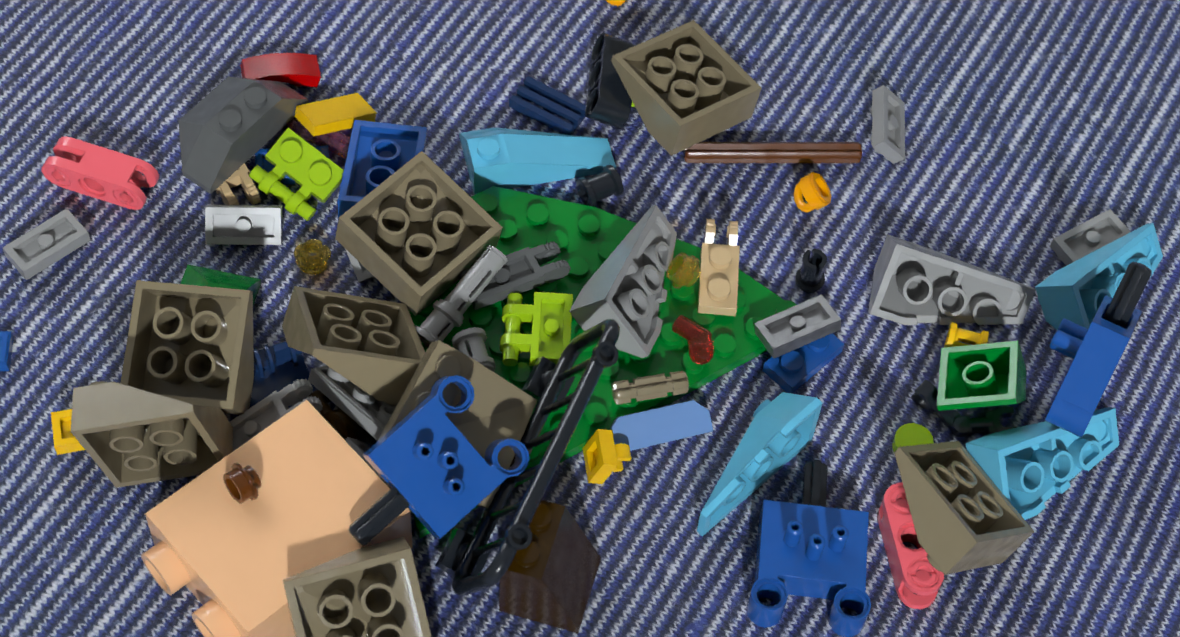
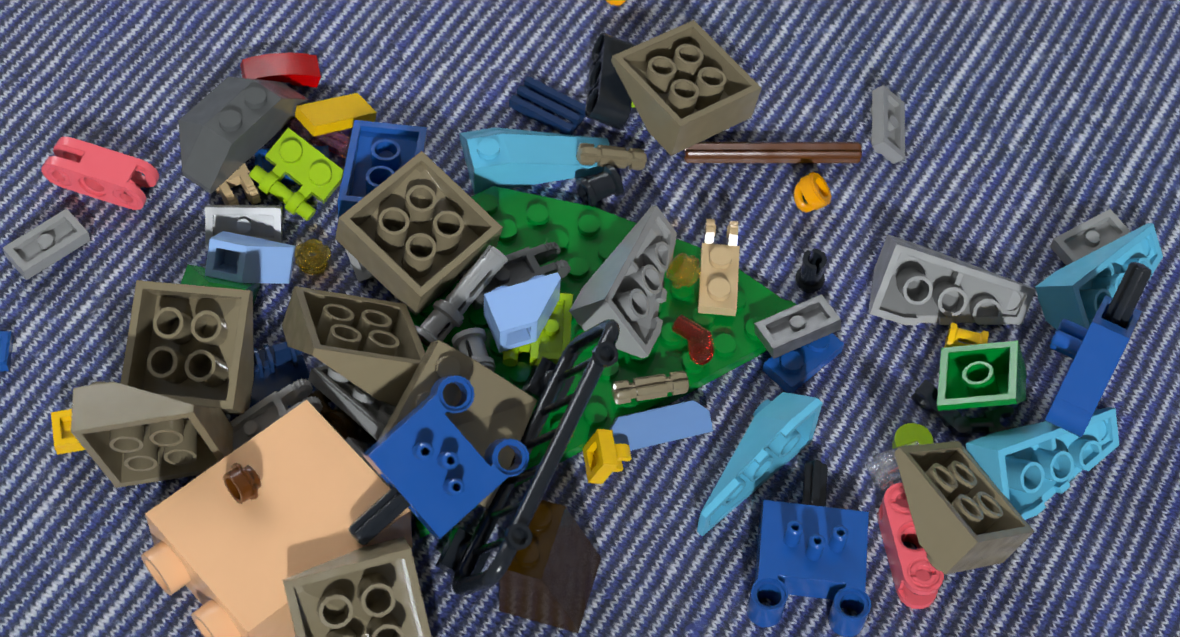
none -> light blue slope [204,231,296,284]
none -> light blue slope [484,272,561,352]
none -> dark tan axle [576,143,647,171]
none -> clear cone [866,441,920,492]

